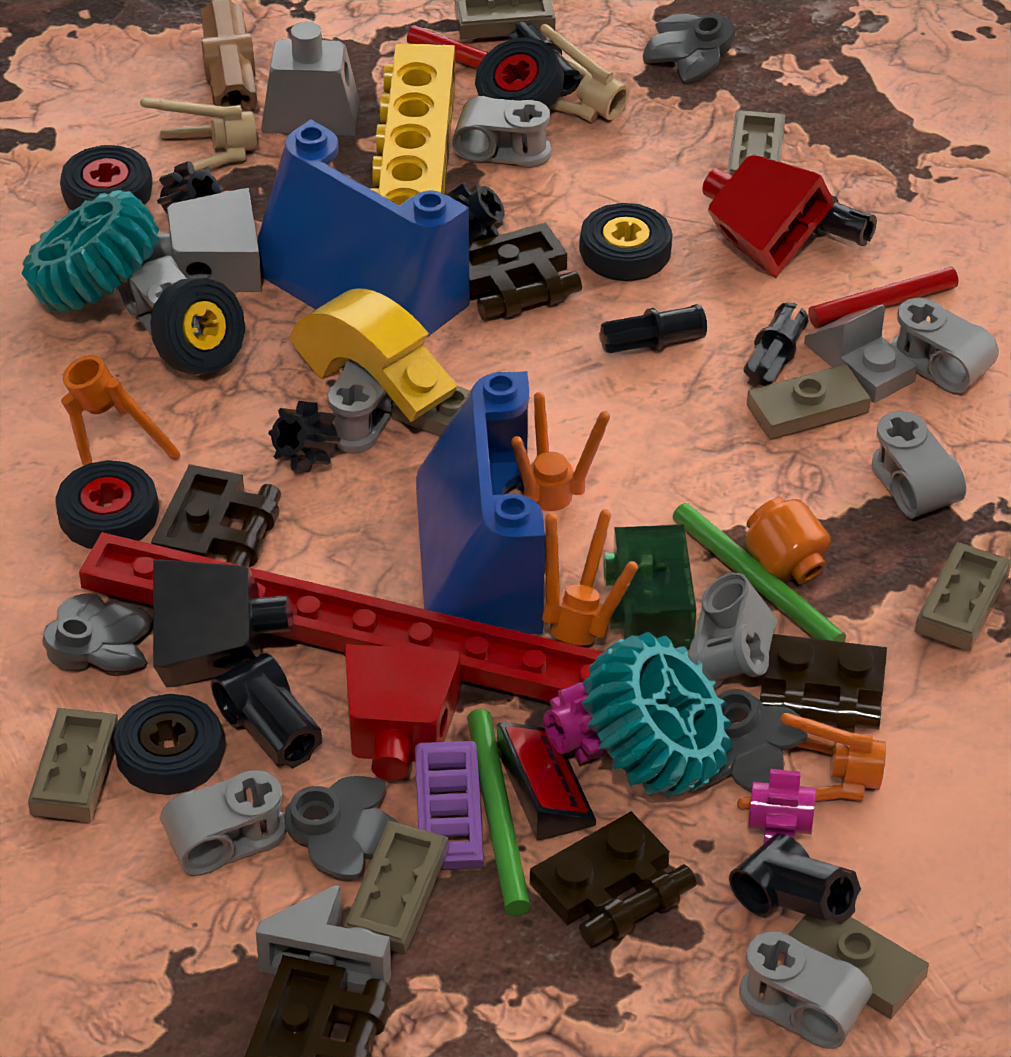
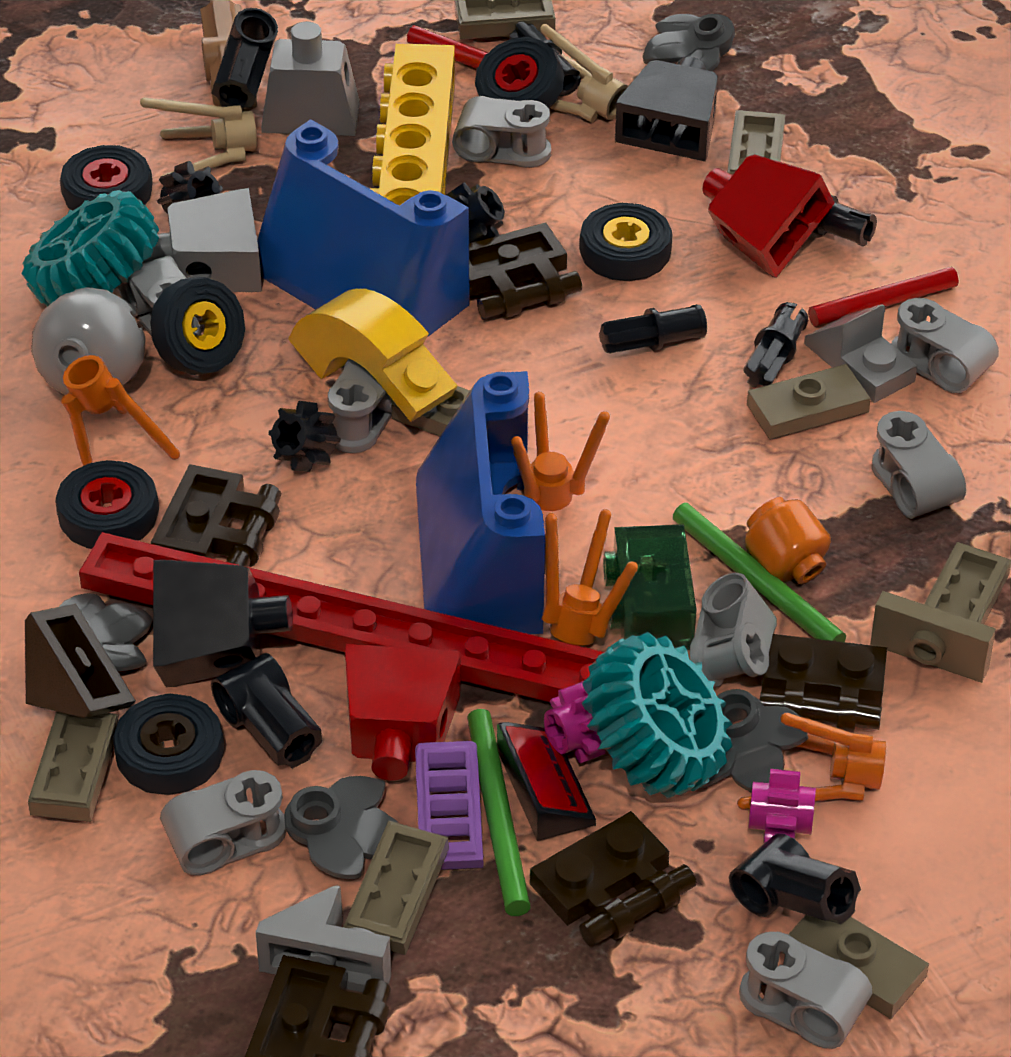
none -> dark brown slope [25,604,136,718]
none -> light grey cylinder [31,287,145,395]
none -> black piece [211,8,278,108]
none -> torso [615,56,718,161]
none -> dark tan plate [870,591,996,683]

